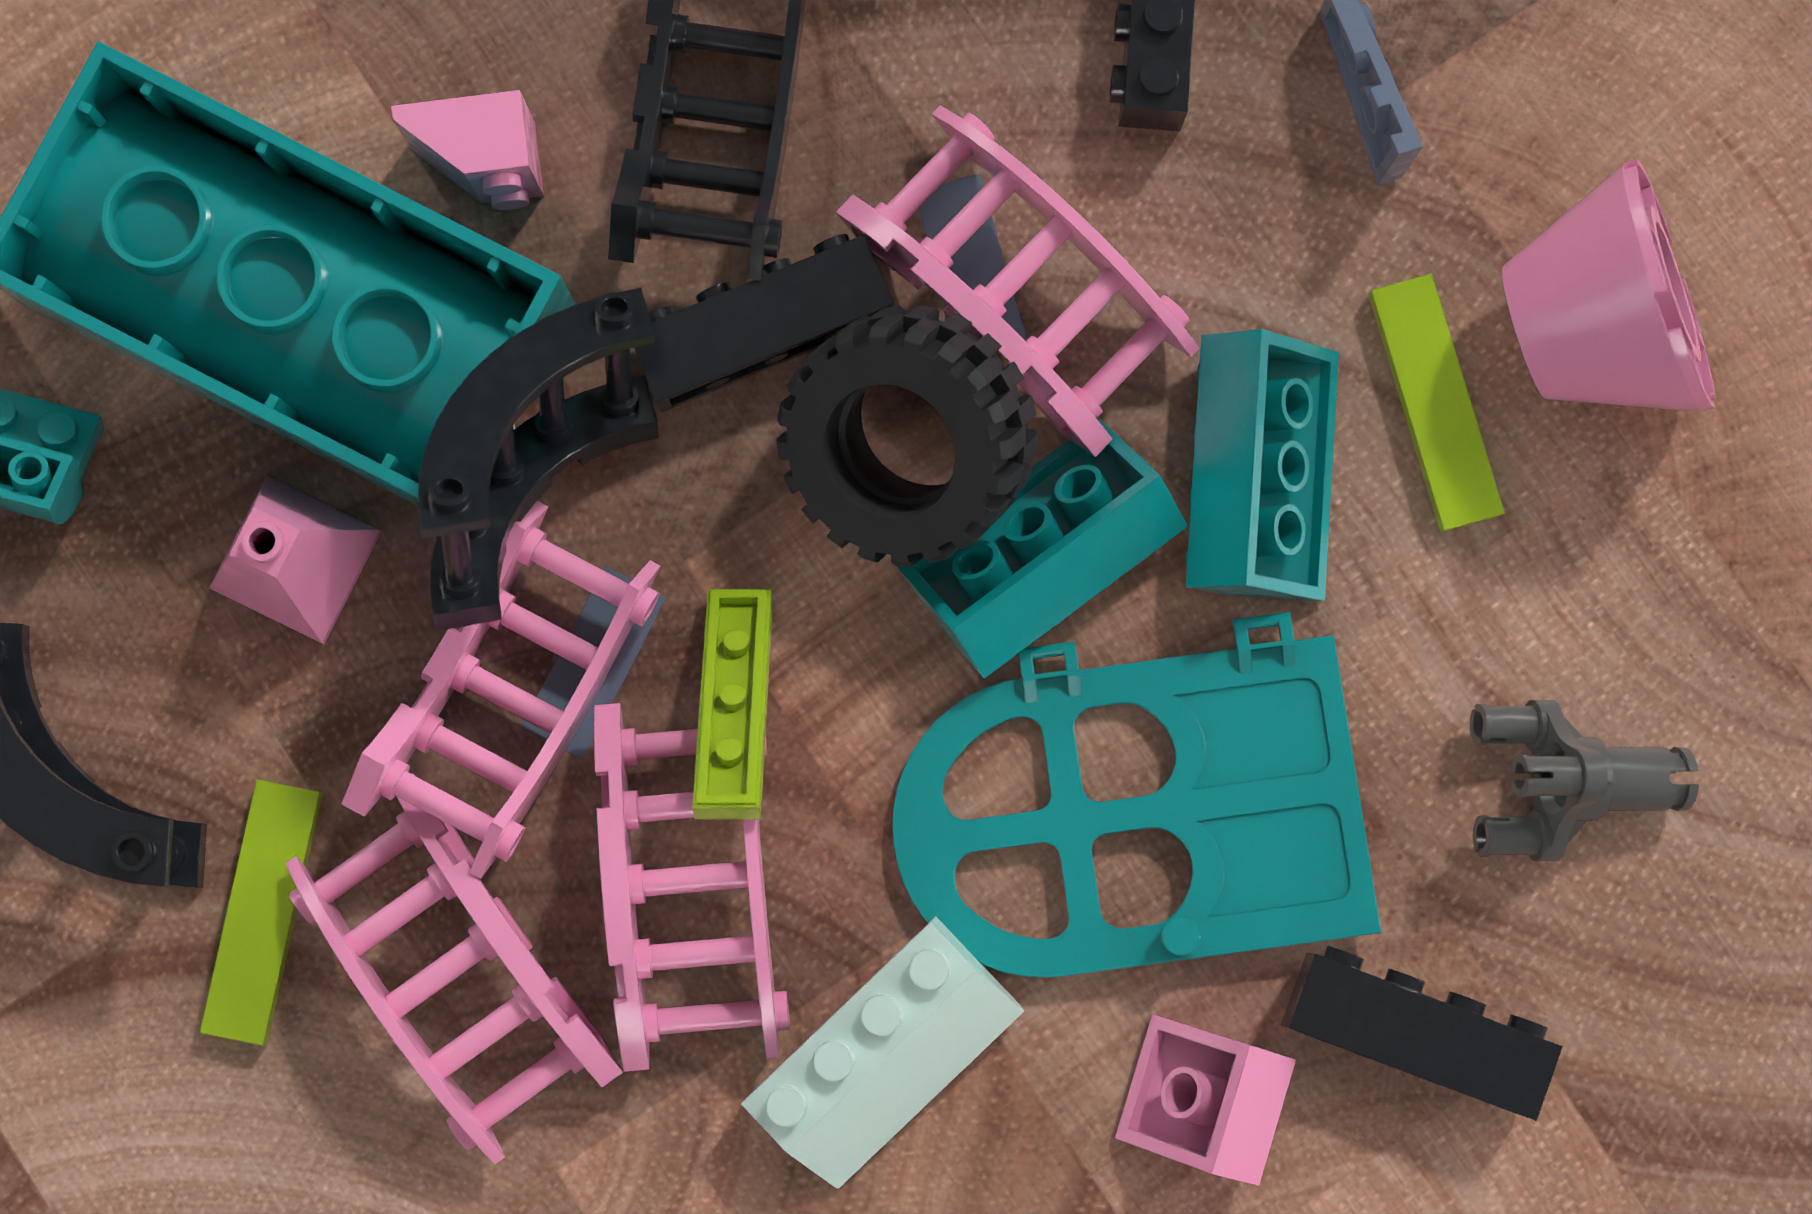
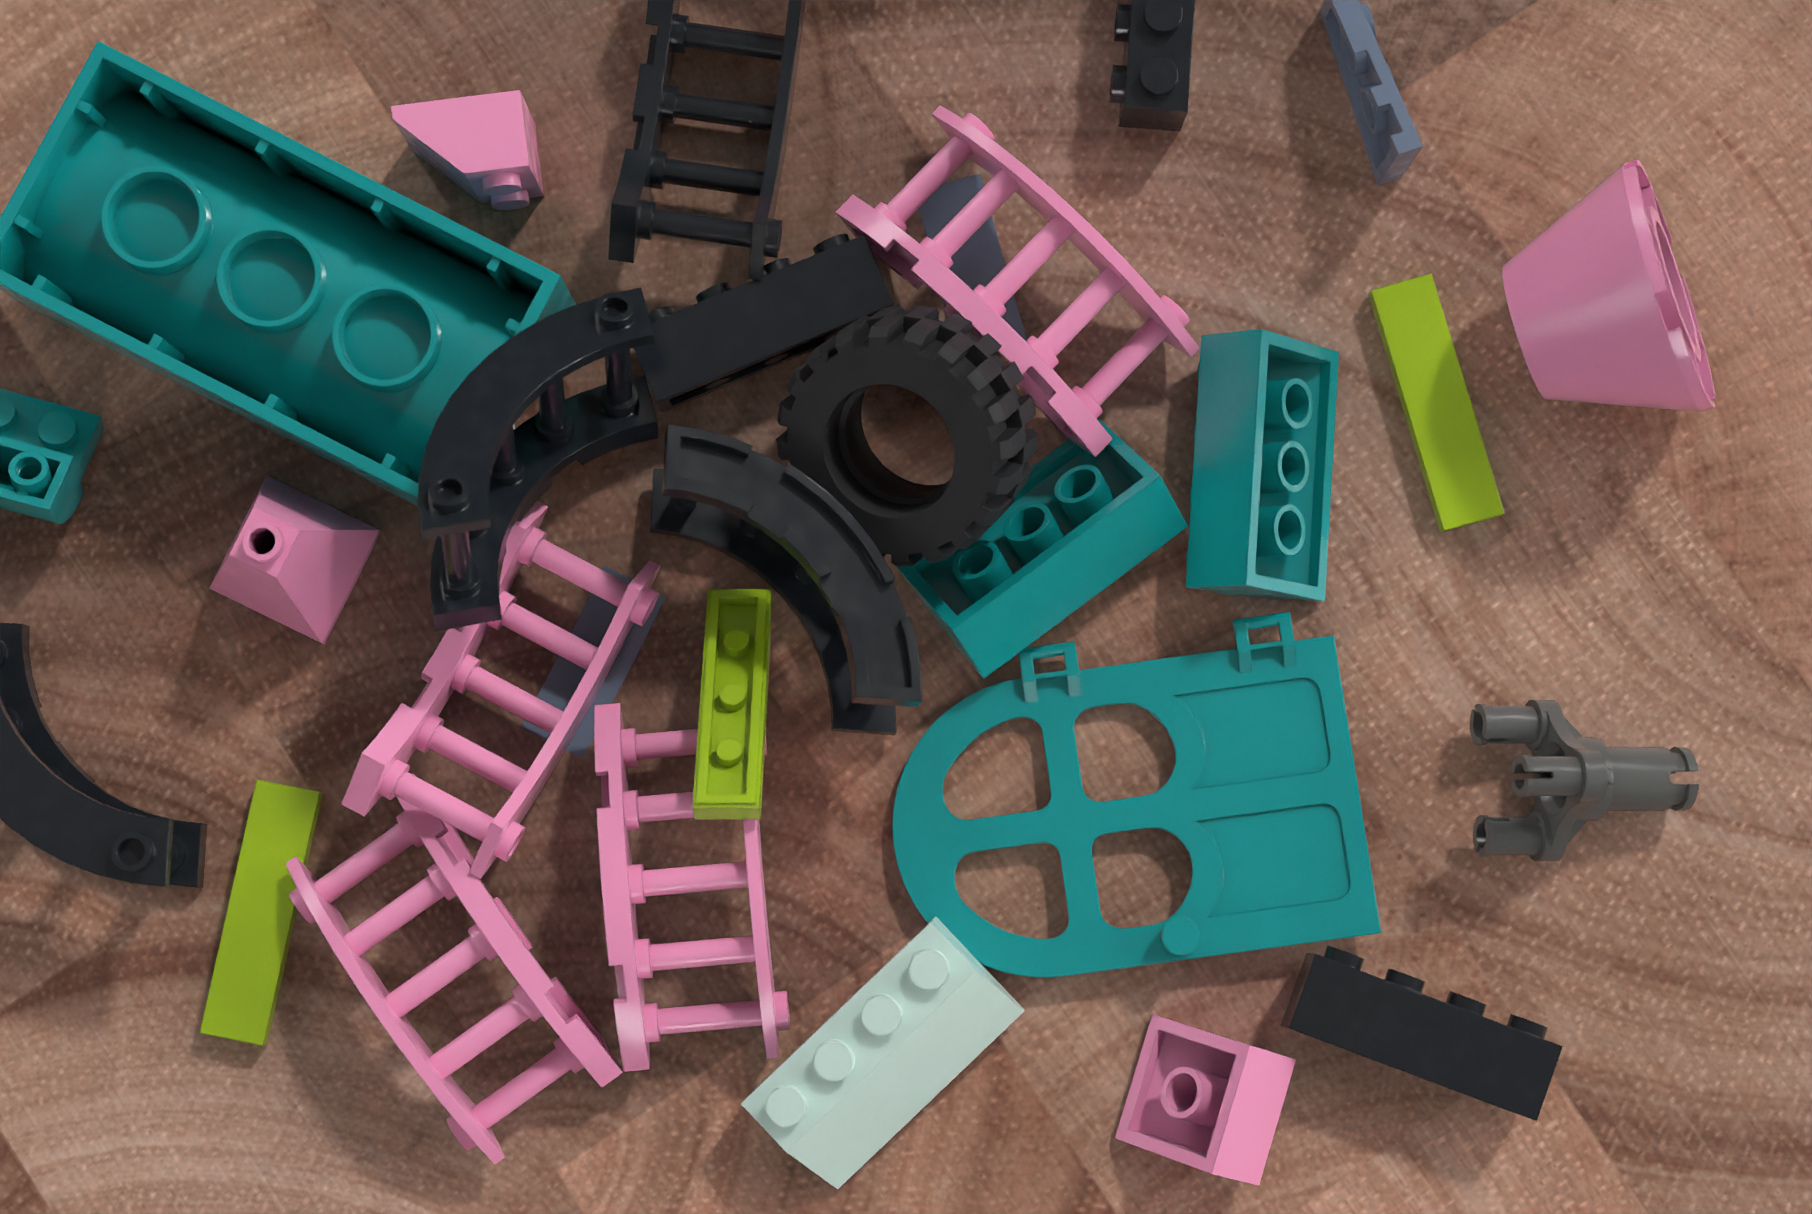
none -> black fence [650,425,922,735]

